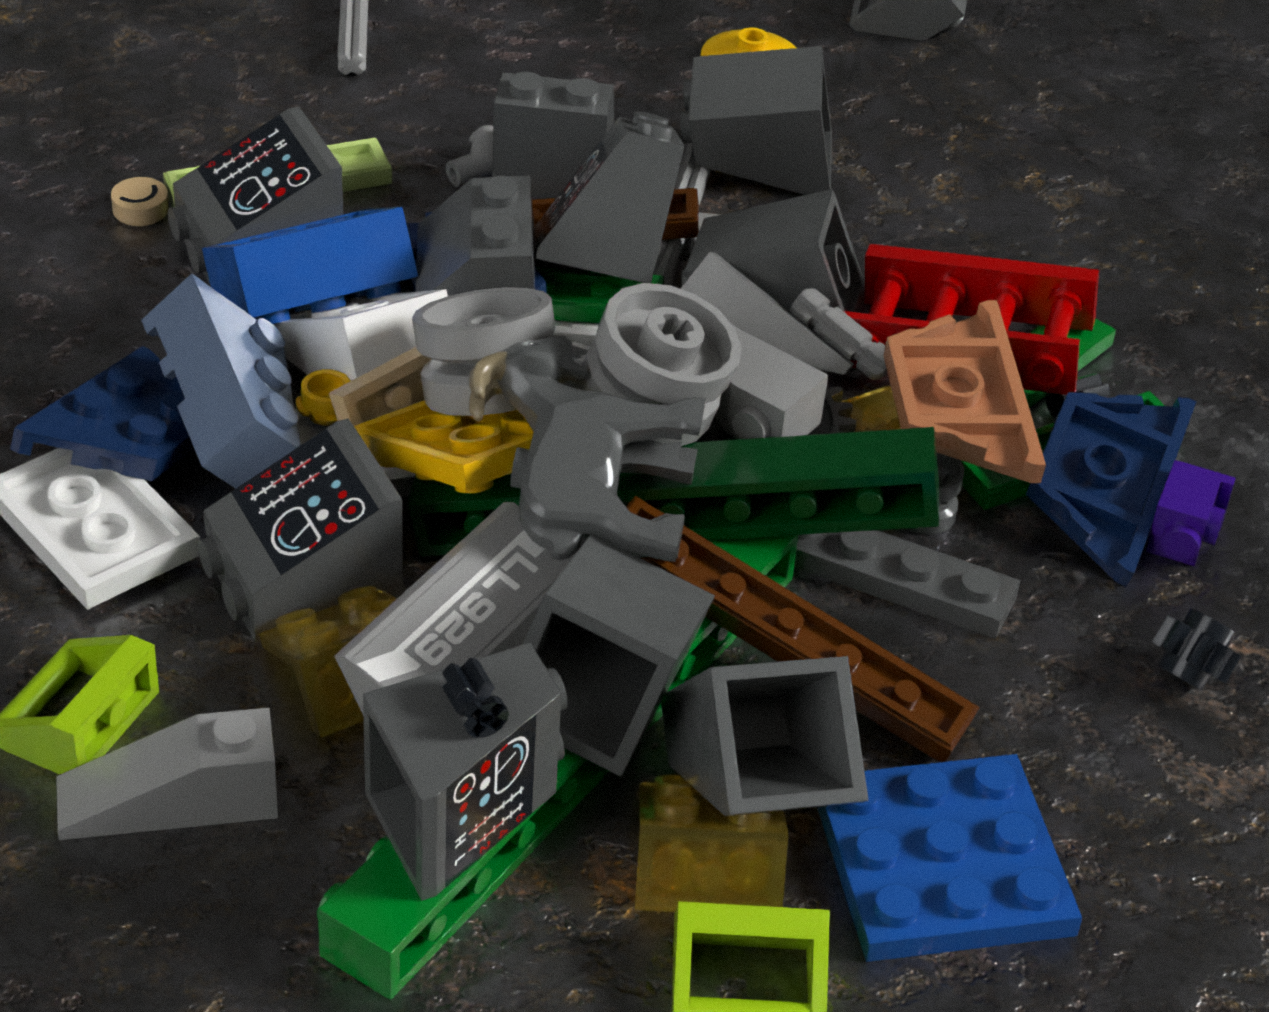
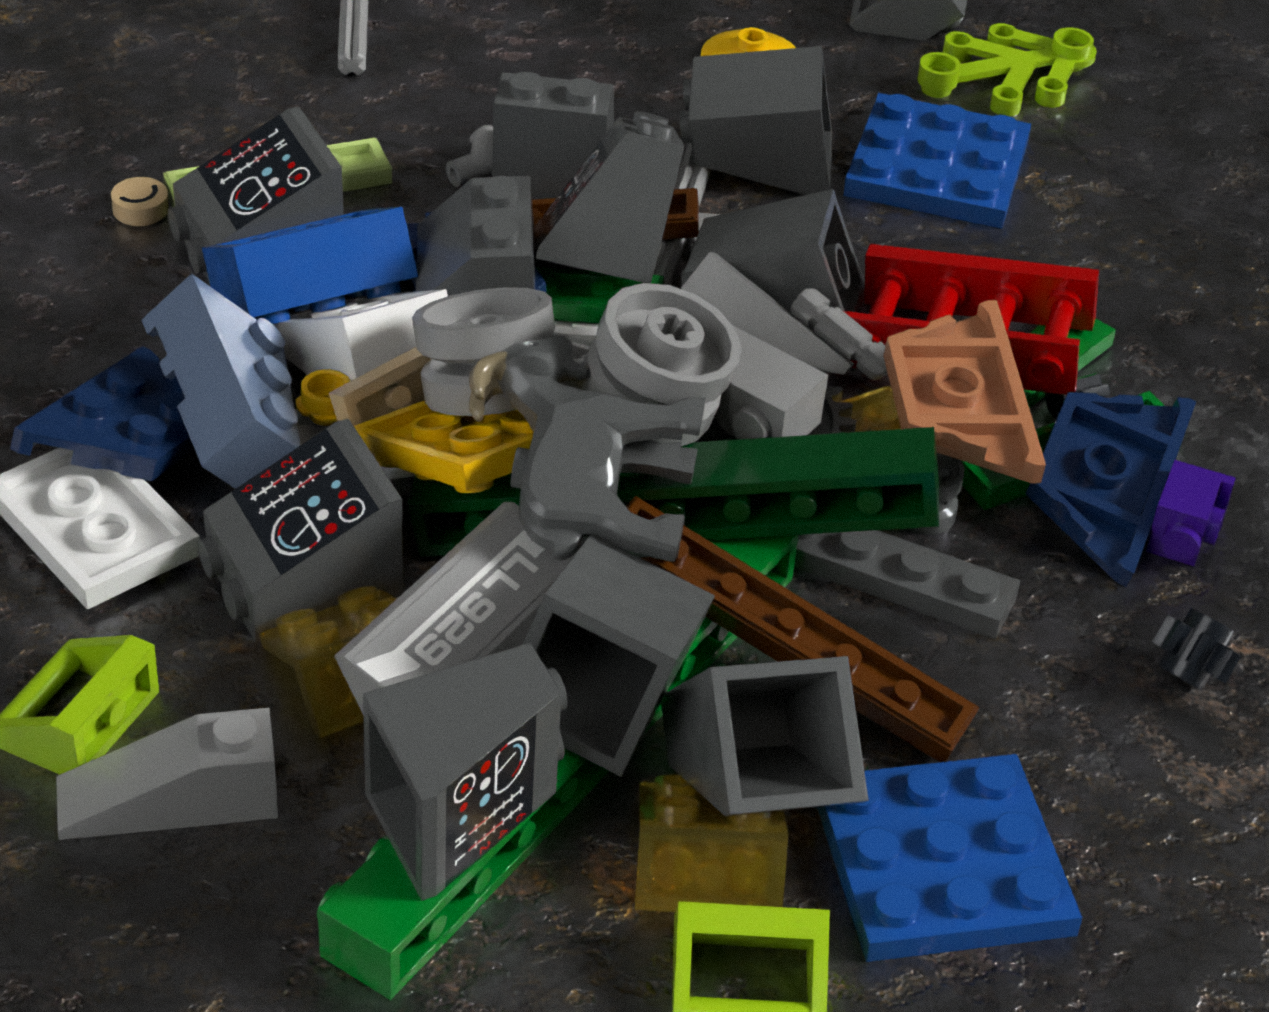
black piece [442,657,509,738] -> none
none -> blue plate [843,93,1031,229]
none -> lime plant [917,23,1097,117]

